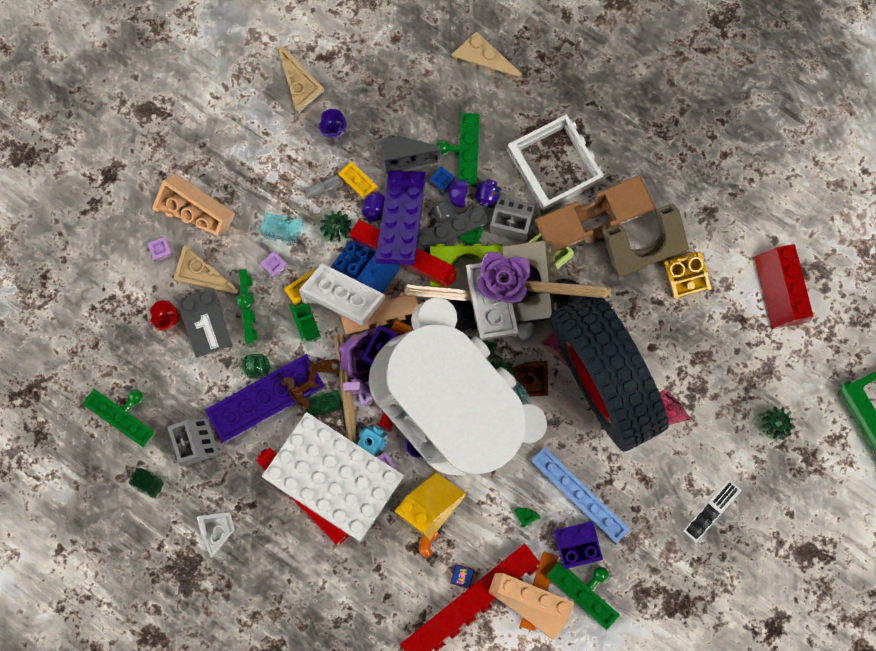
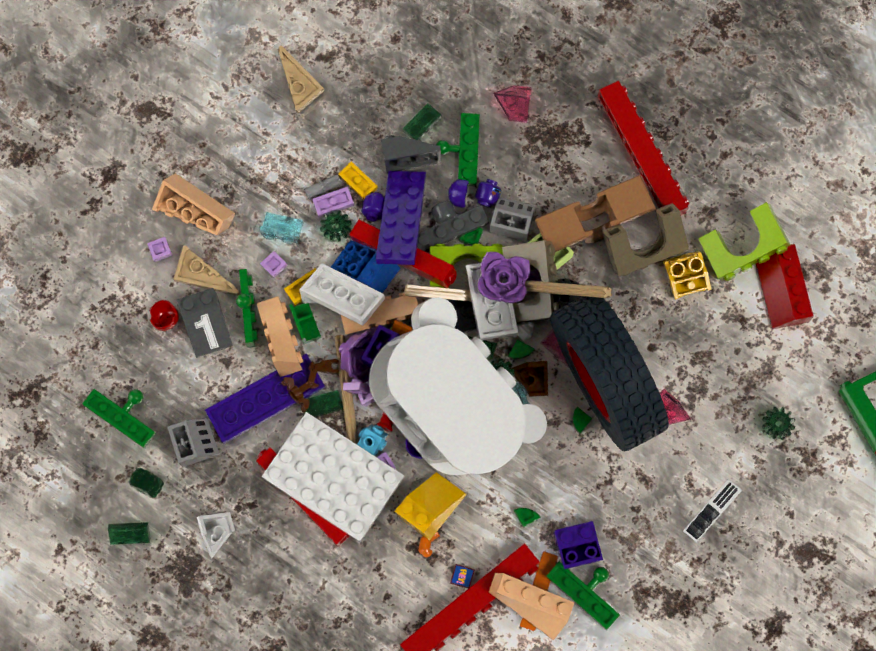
clear green piece [241,354,270,379] -> none
dark purple hair [318,109,347,139] -> none
blue plate [429,166,455,193] -> none
tan wing [451,32,522,78] -> none
white window [507,114,604,213] -> none
light blue plate [531,447,630,544] -> none
none -> clear green plate [108,522,151,545]
none -> light nougat wedge [257,296,304,377]
none -> lavender plate [312,187,354,218]
none -> clear green plate [403,103,442,141]
none -> clear pink slope [493,85,532,123]
none -> green tile [508,339,534,359]
none -> green tile [573,407,592,434]
none -> red brick [598,81,689,215]
none -> lime arch [698,202,791,281]

